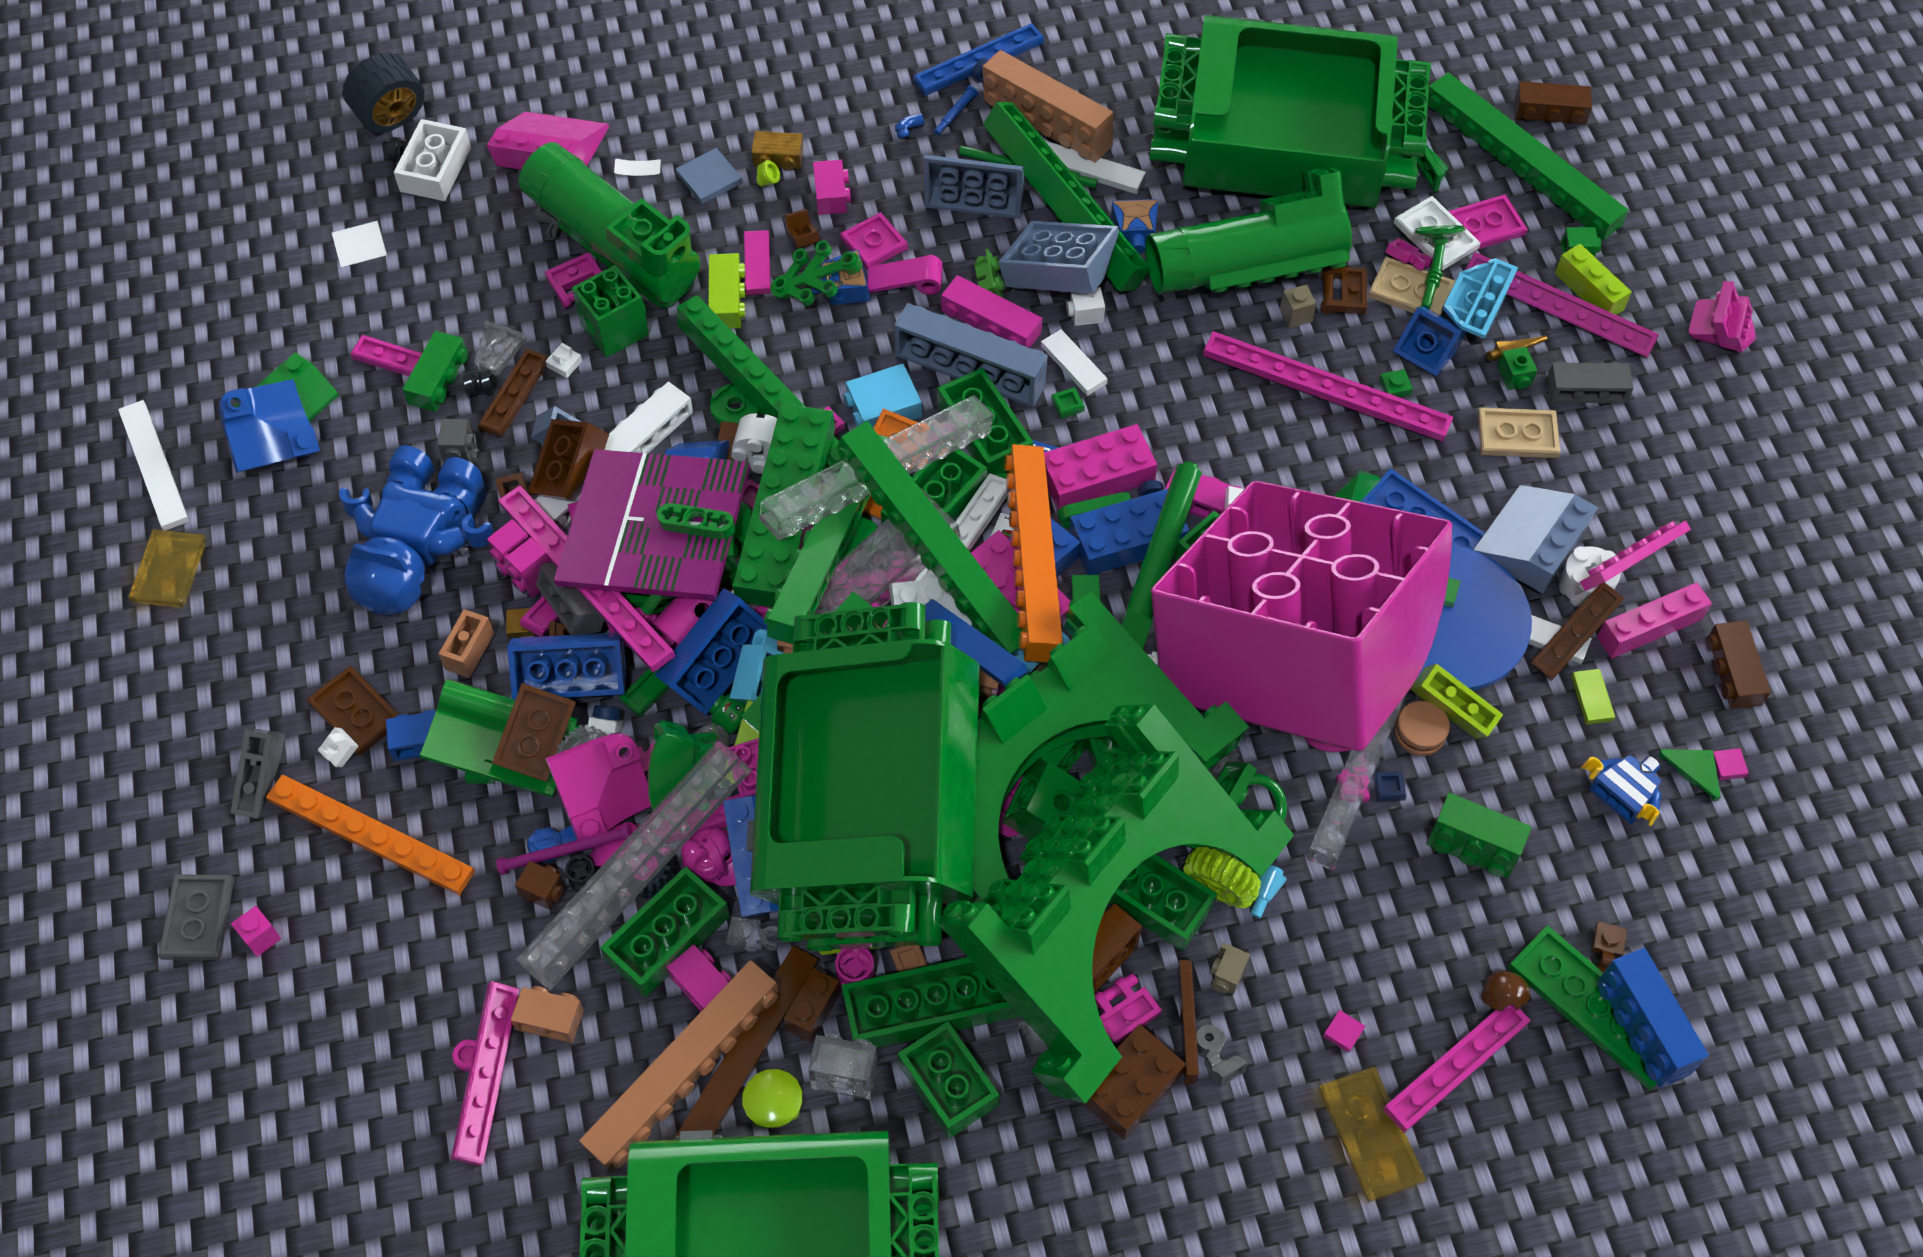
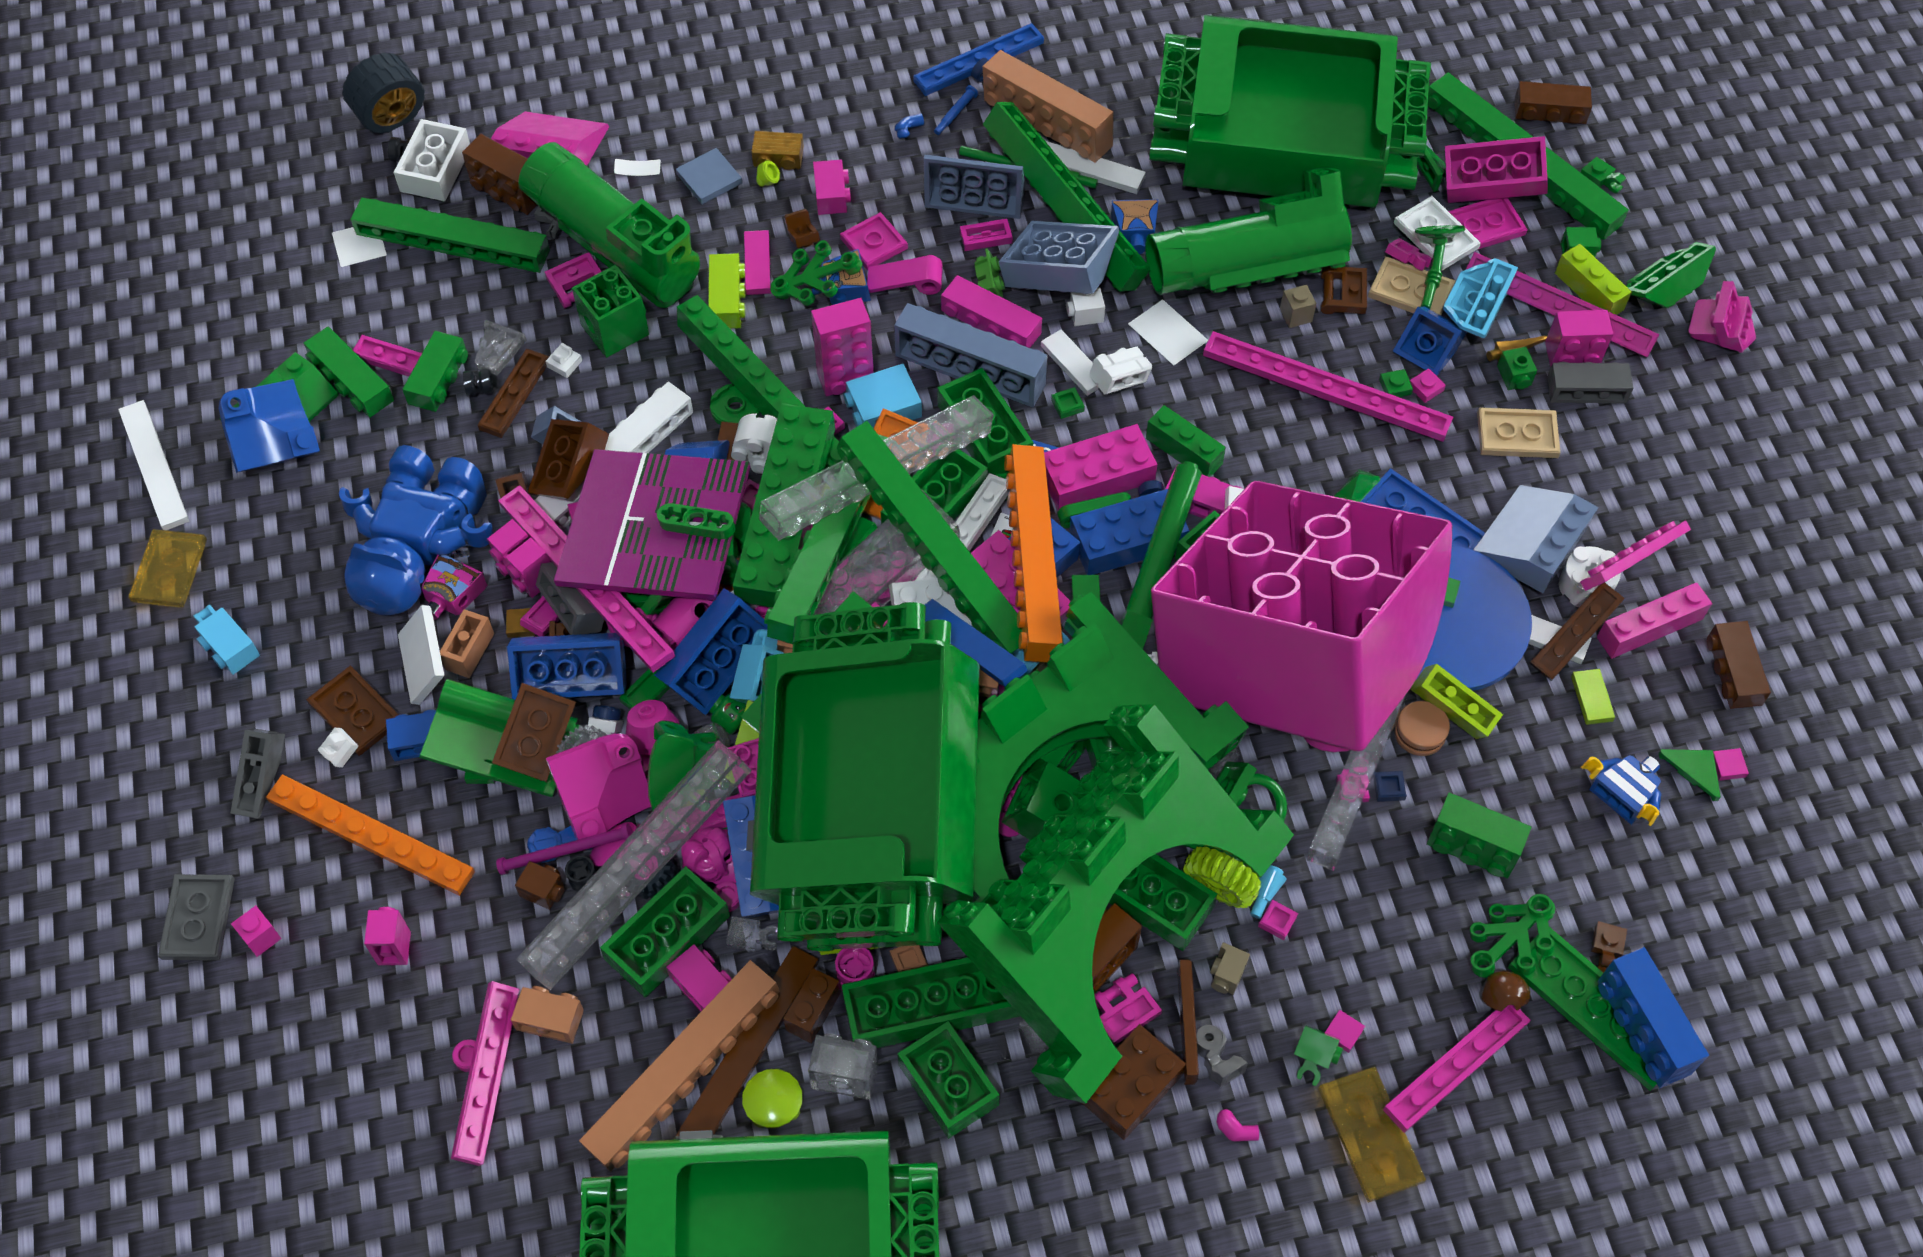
dark grey brick [437,419,480,465] -> none
none -> medium azure brick [193,605,260,675]
none -> green brick [303,326,394,418]
none -> green brick [351,197,550,273]
none -> dark pink brick [364,907,411,966]
none -> white tile [398,605,444,705]
none -> torso [422,555,487,620]
none -> reddish brown brick [462,134,537,215]
none -> dark pink cone [625,700,680,756]
none -> dark pink tile [713,881,740,912]
none -> dark pink brick [811,298,874,396]
none -> dark pink tile [960,219,1013,251]
none -> white brick [1090,347,1152,395]
none -> white sticker [1128,299,1208,365]
none -> green brick [1146,405,1226,477]
none -> dark pink arm [1216,1109,1259,1142]
none -> dark pink tile [1258,900,1298,940]
none -> green brick [1294,1025,1343,1086]
none -> dark pink plate [1410,368,1446,403]
none -> dark pink brick [1445,136,1548,203]
none -> green plant [1470,894,1555,978]
none -> dark pink brick [1545,310,1613,367]
none -> green plate [1581,157,1626,194]
none -> green wedge [1627,242,1716,308]

